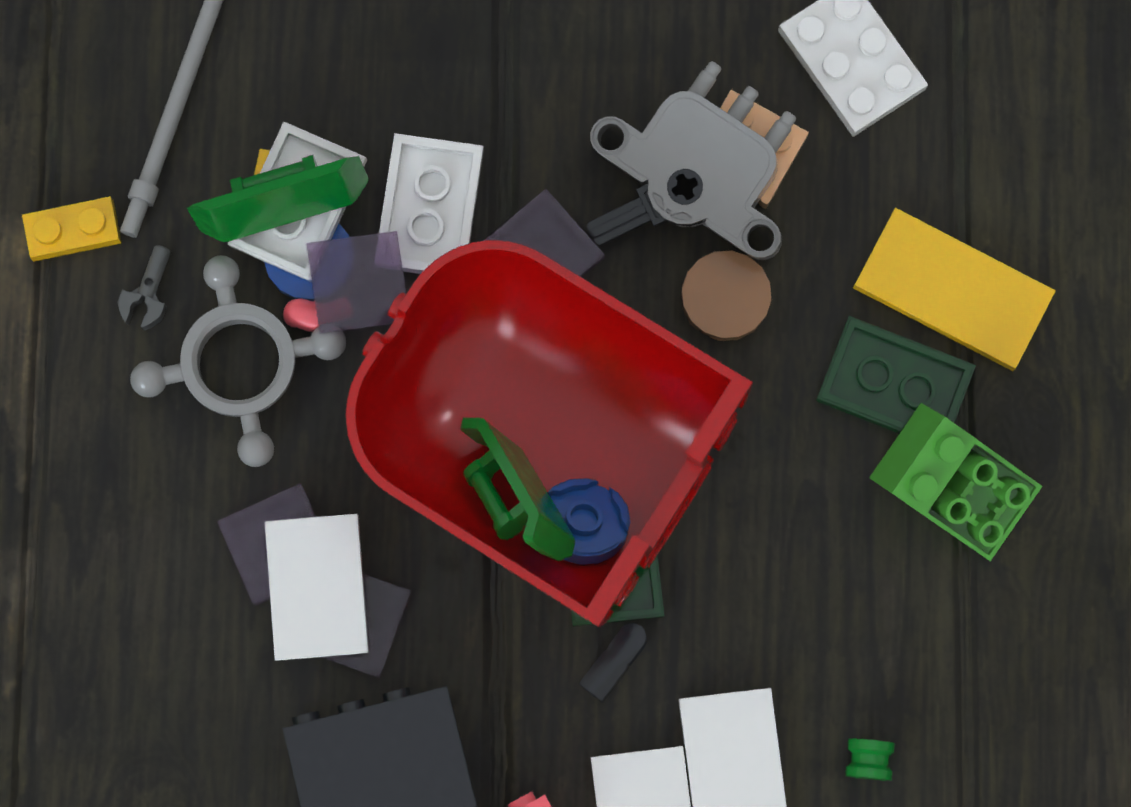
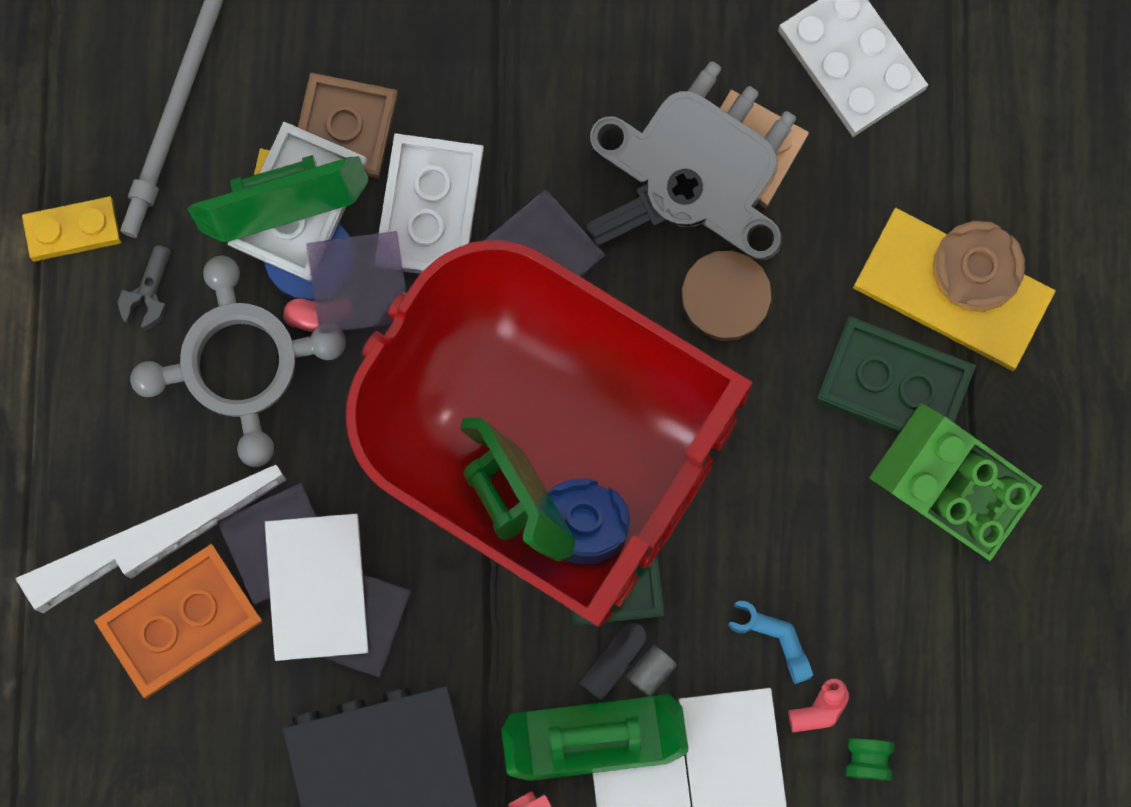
none -> white slope [15,465,286,613]
none -> orange plate [94,544,263,699]
none -> medium nougat tile [298,73,398,179]
none -> green piece [501,694,689,781]
none -> clear hinge [626,645,677,697]
none -> dark azure arm [728,601,813,684]
none -> coral arm [788,678,849,733]
none -> medium nougat tile [933,221,1025,312]

